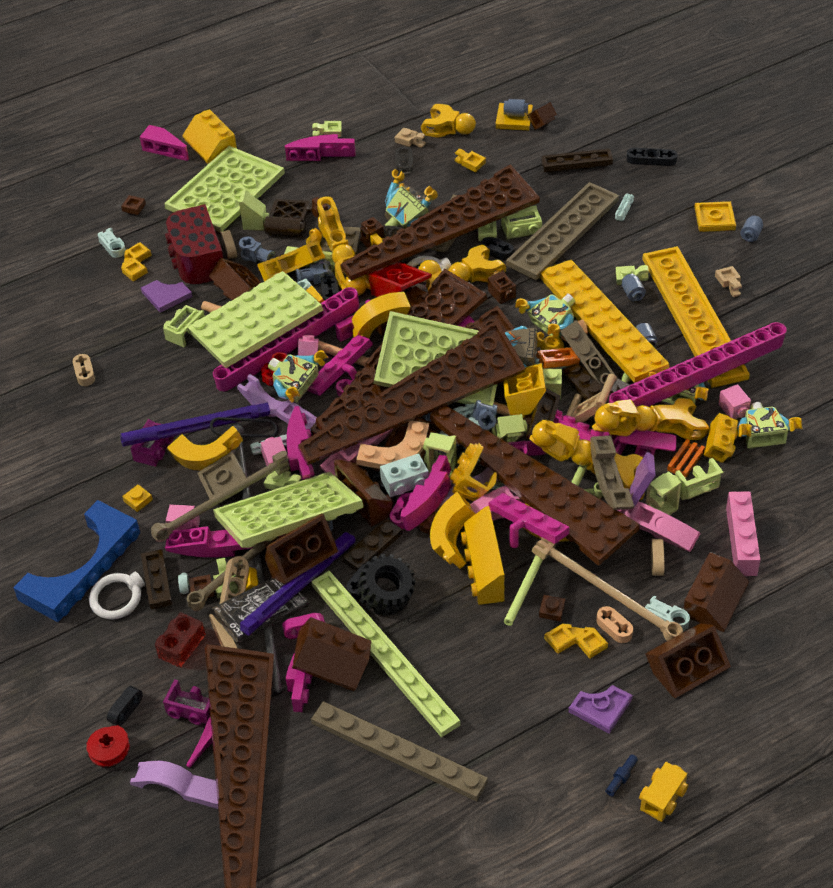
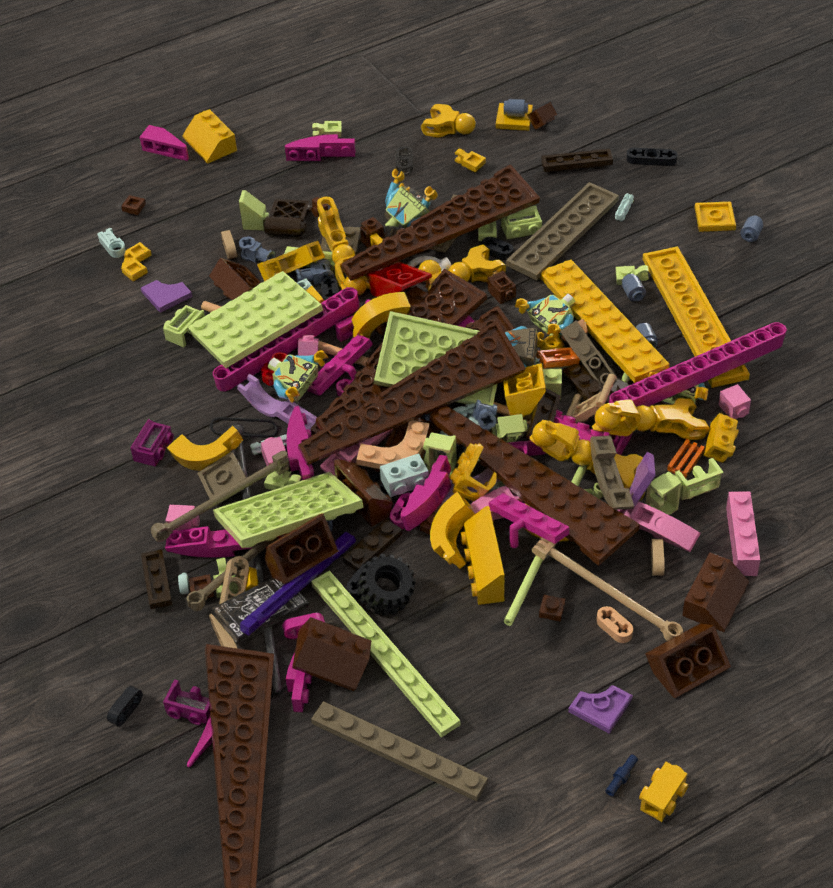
blue arch [13,500,140,622] -> none
tan beam [73,354,95,386] -> none
red piece [87,725,130,767] -> none
white piece [89,571,145,620] -> none
dark purple piece [120,402,271,447] -> none
yellow plate [122,485,153,512] -> none
lavender piece [130,761,218,809] -> none
clear red brick [155,612,206,668] -> none
yellowish green plate [164,146,285,233] -> none
dark red brick [165,204,223,284] -> none
yellow plate [306,228,322,244] -> none
tan plate [395,128,426,148] -> none
yellow tile [544,624,608,658] -> none
dark pink piece [618,430,676,457] -> none
light aqua piece [645,596,690,631] -> none
tan plate [715,266,742,297] -> none
torso [737,402,802,448] -> none

